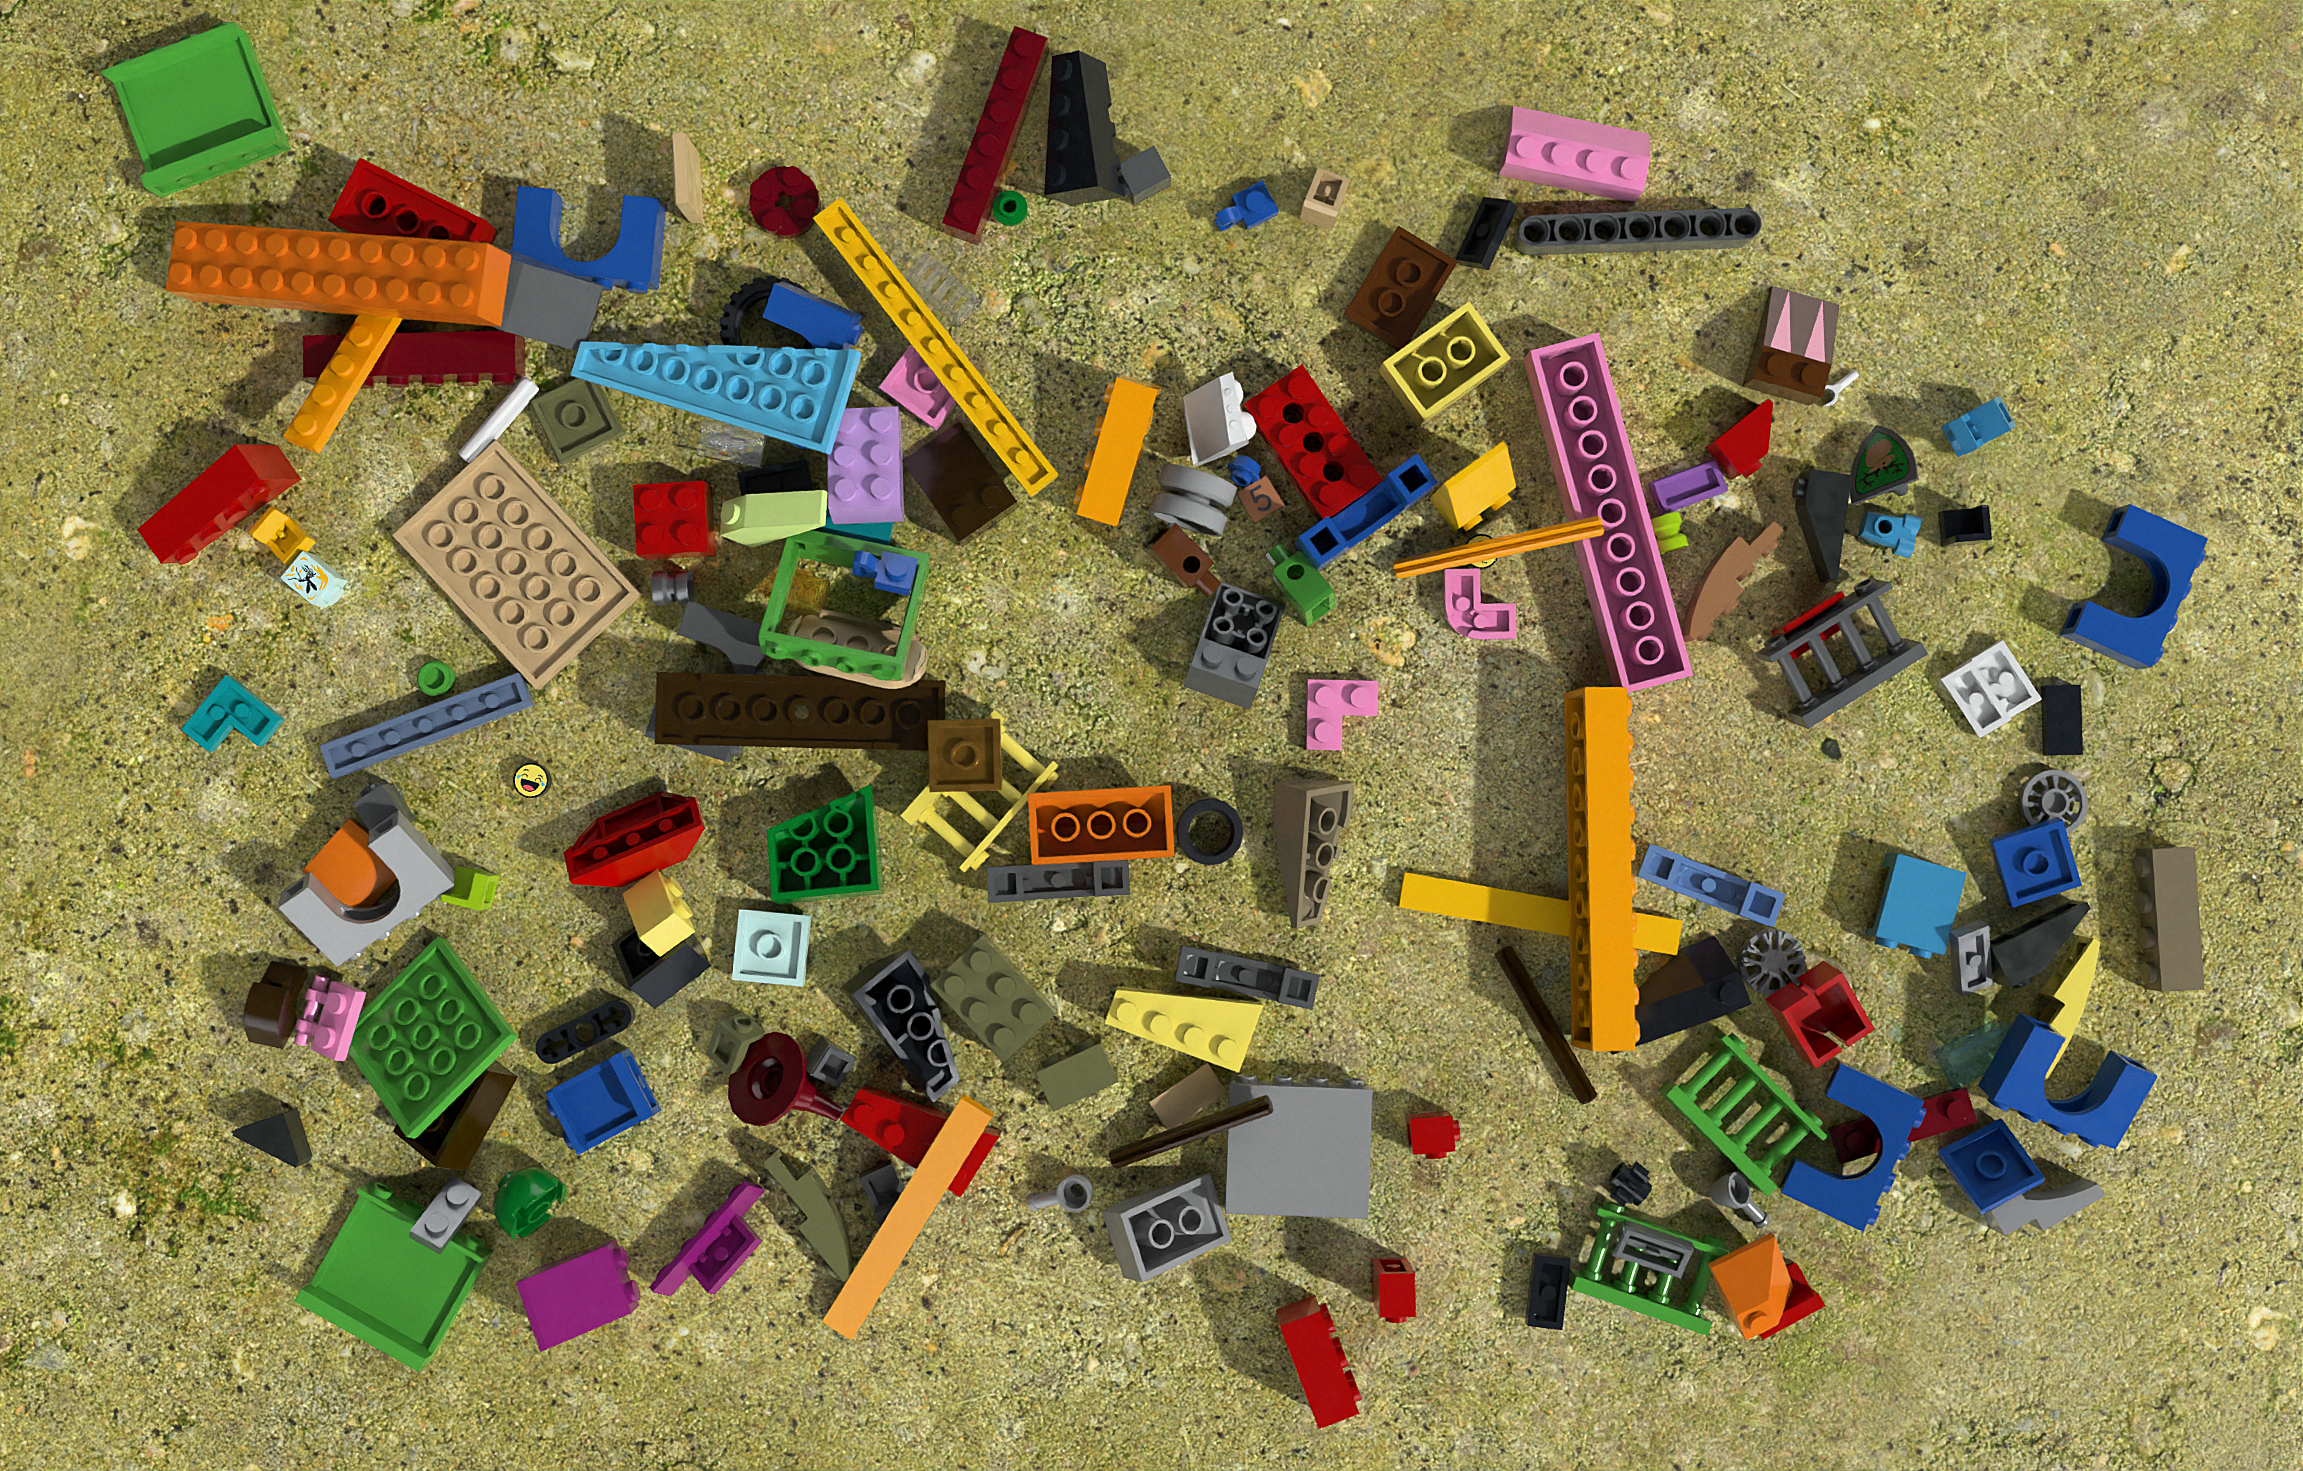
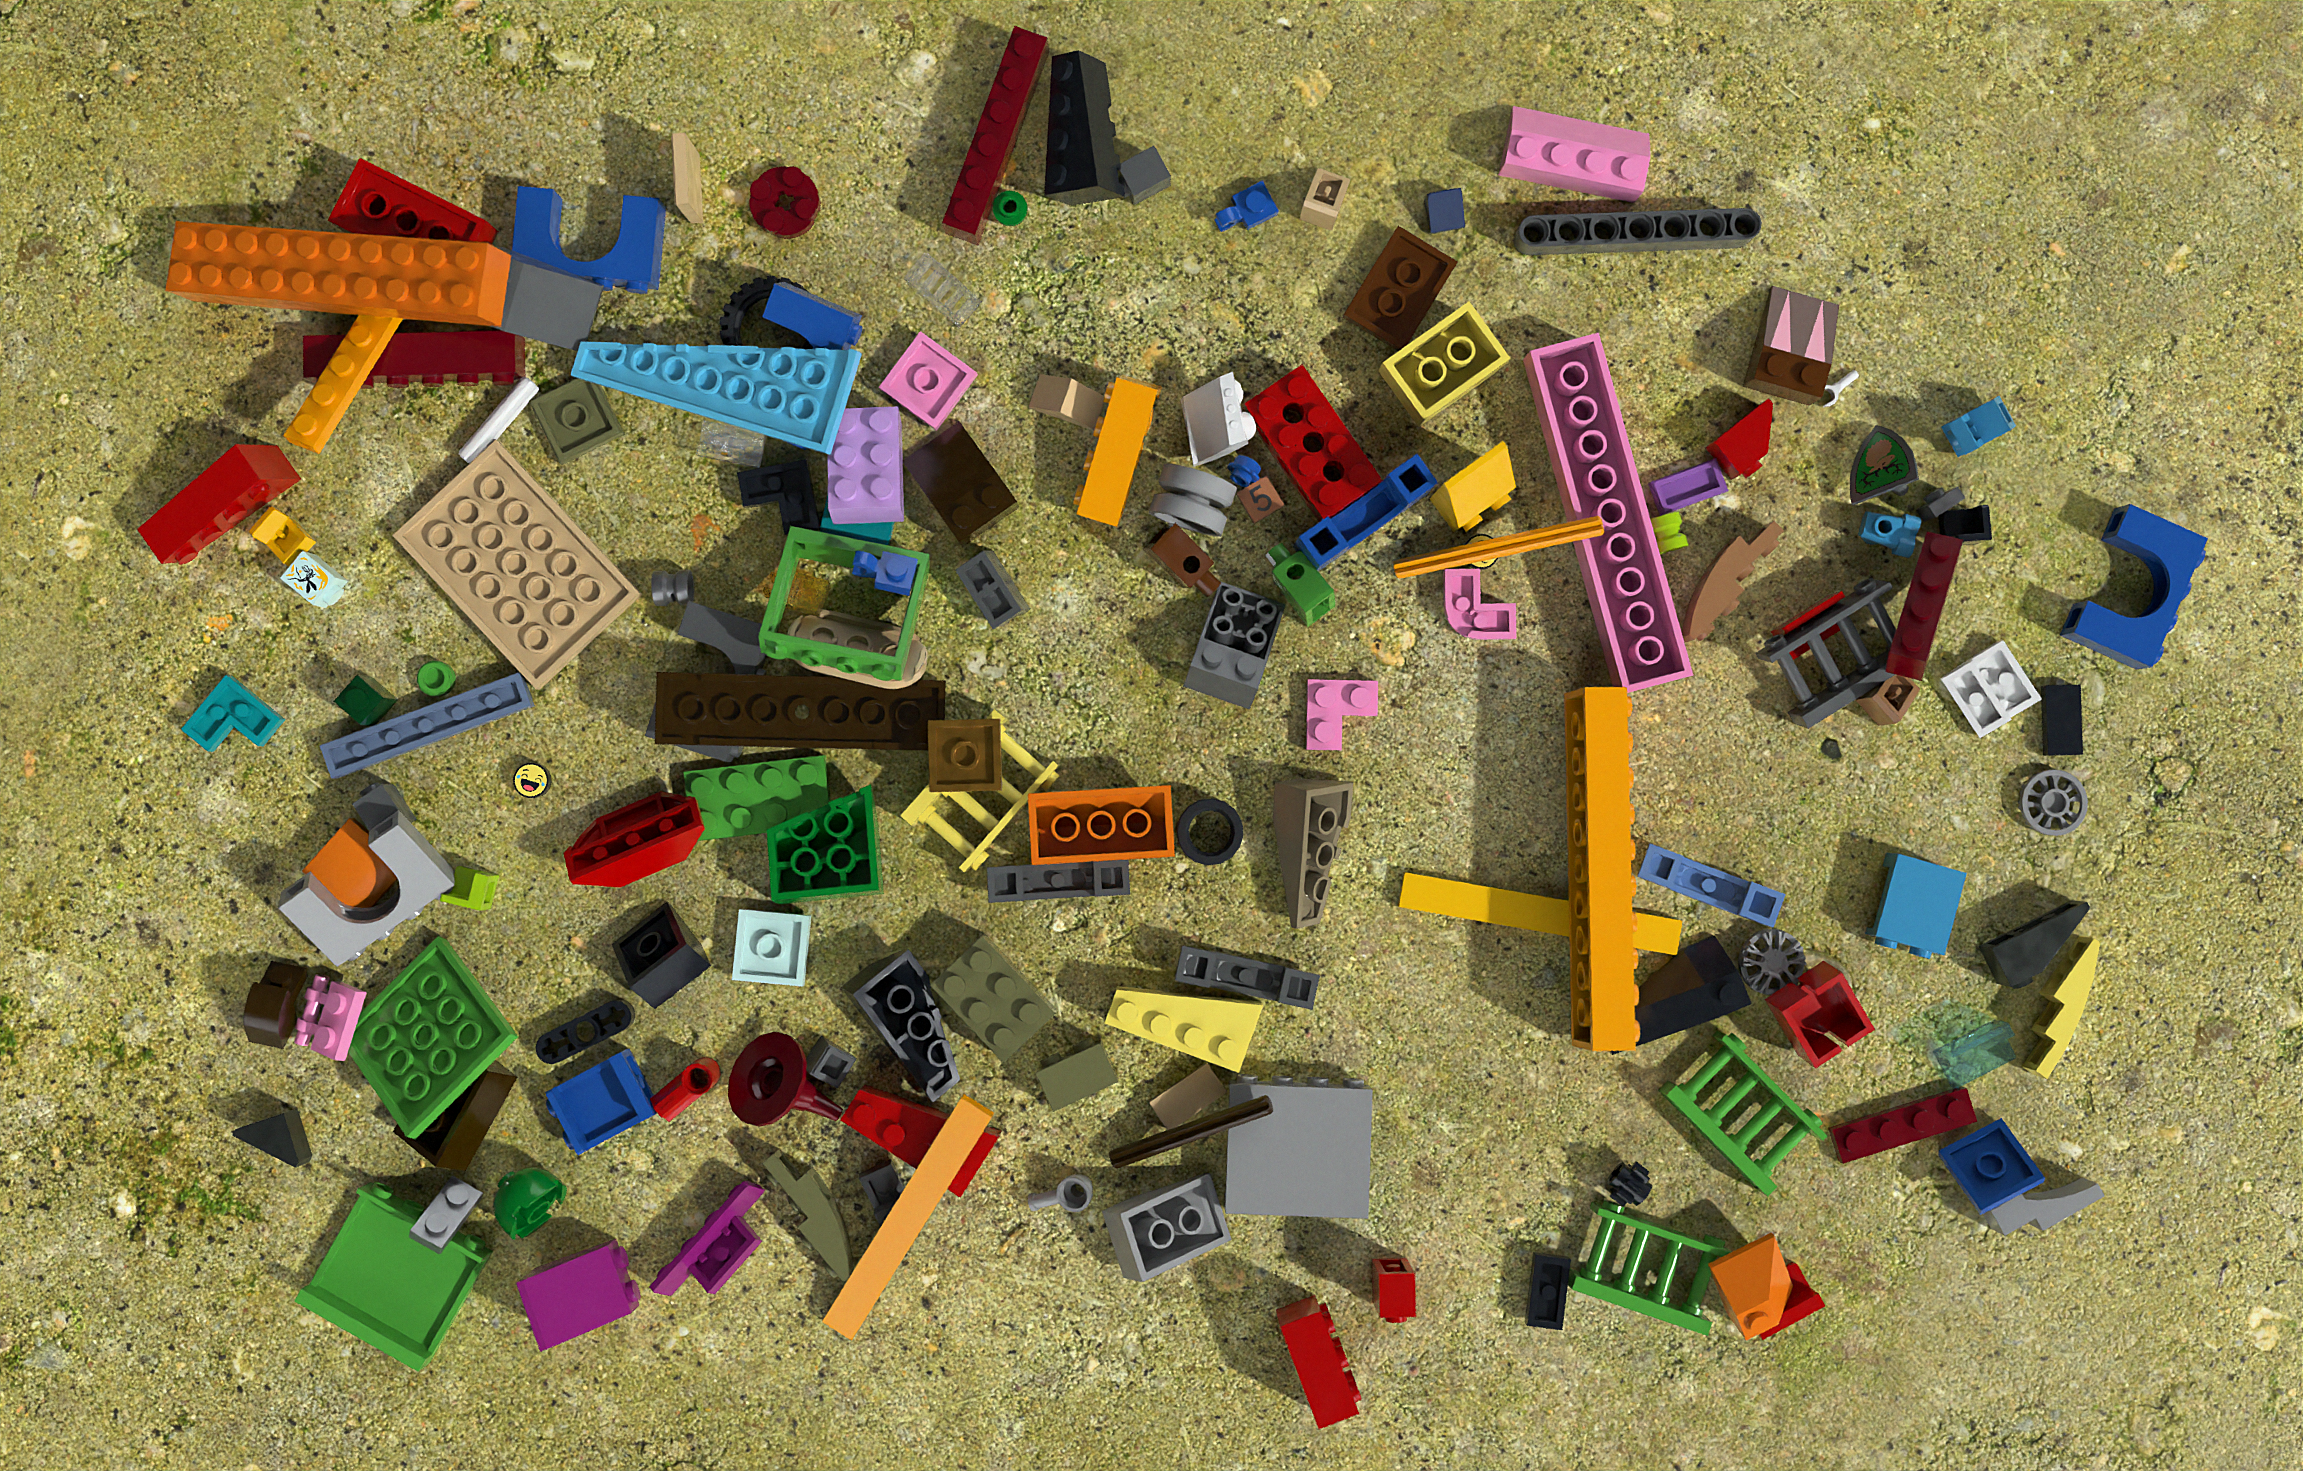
bright green panel [102,21,291,198] -> none
light yellow brick [623,869,695,957] -> none
red brick [633,481,716,560] -> none
olive bracket [706,1012,765,1075] -> none
yellowish green slope [720,490,828,548] -> none
yellow plate [813,197,1059,497] -> none
red brick [1406,1111,1460,1159] -> none
black plate [1455,197,1517,270] -> none
dark brown axle [1495,946,1597,1105] -> none
dark grey tile [1612,1220,1694,1278] -> none
light grey bar [1710,1172,1770,1228] -> none
blue arch [1779,1060,1926,1232] -> none
pearl dark grey slope [1792,469,1852,583] -> none
flat silver plate [1949,919,1993,997] -> none
blue arch [1978,1012,2158,1150] -> none
blue plate [1989,817,2082,908] -> none
dark tan brick [2133,846,2205,992] -> none
none -> dark green brick [334,674,398,726]
none -> red piece [650,1057,721,1122]
none -> bright green plate [684,755,831,841]
none -> dark grey hinge [955,550,1030,629]
none -> tan slope [1029,374,1105,431]
none -> dark blue slope [1424,188,1465,234]
none -> medium nougat slope [1855,675,1920,726]
none -> dark red brick [1885,531,1963,681]
none -> flat silver plate [1916,486,1965,522]

